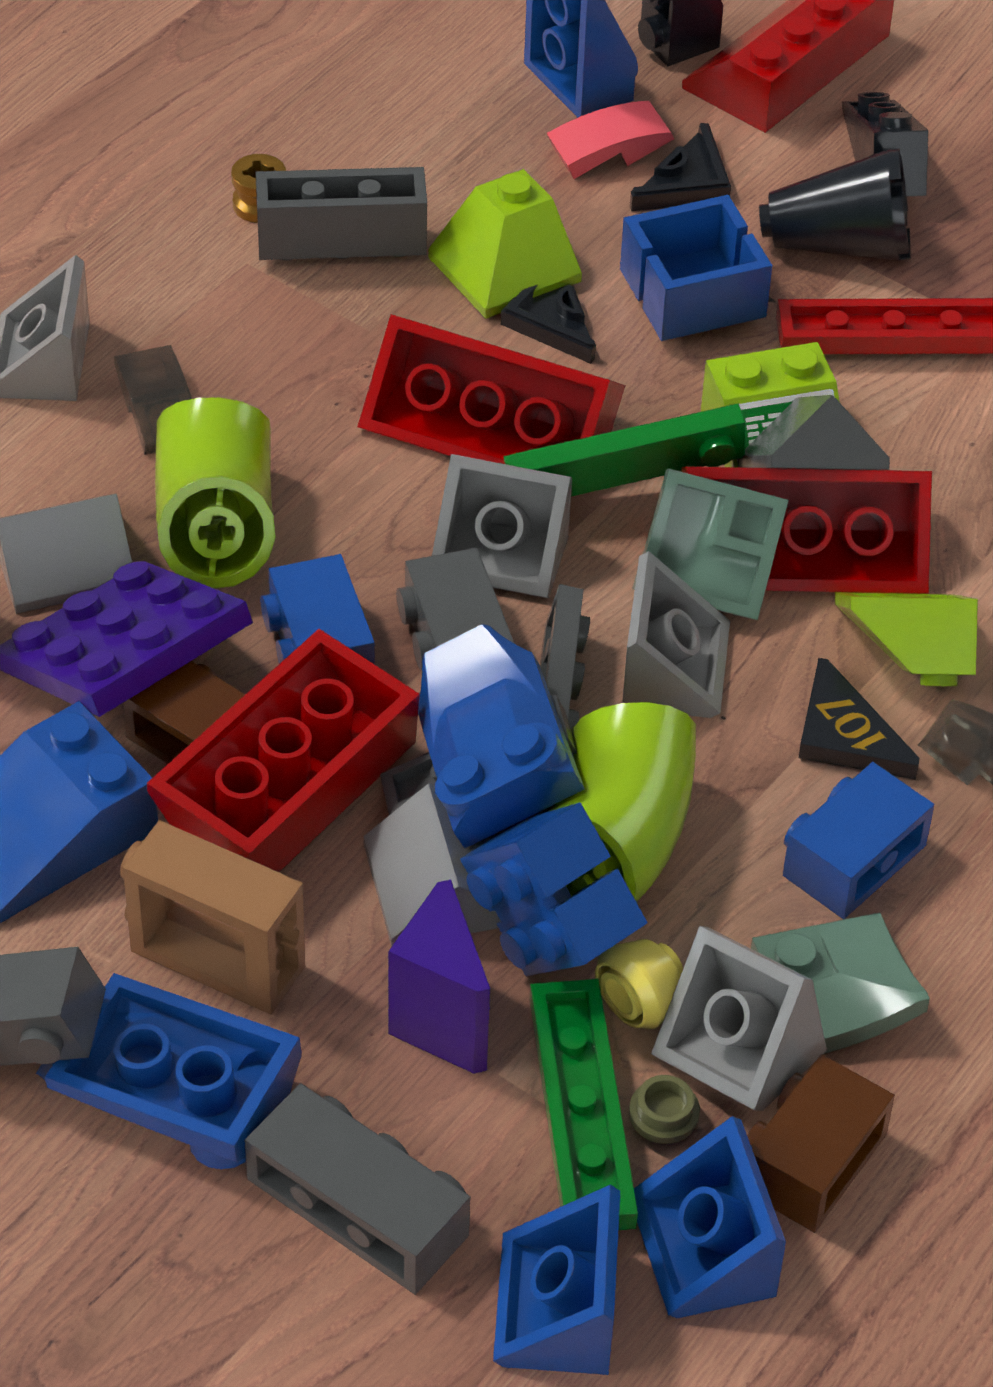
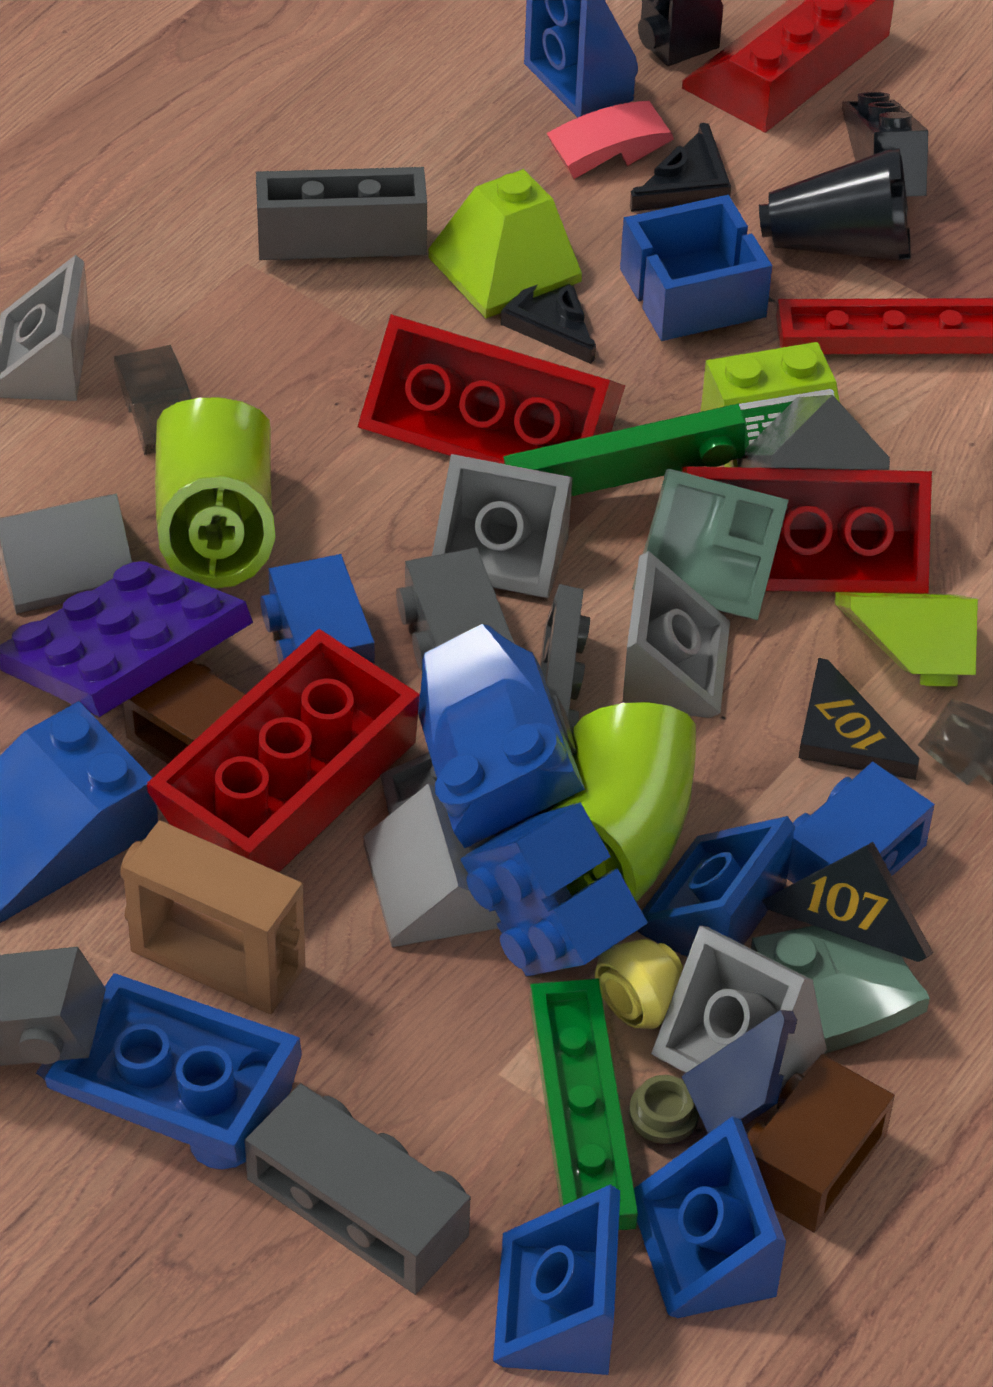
pearl gold wheel [231,154,286,223] -> none
dark purple slope [388,879,490,1074] -> none
none -> blue slope [637,816,795,957]
none -> dark blue tile [682,1010,797,1134]
none -> black tile [762,842,933,962]

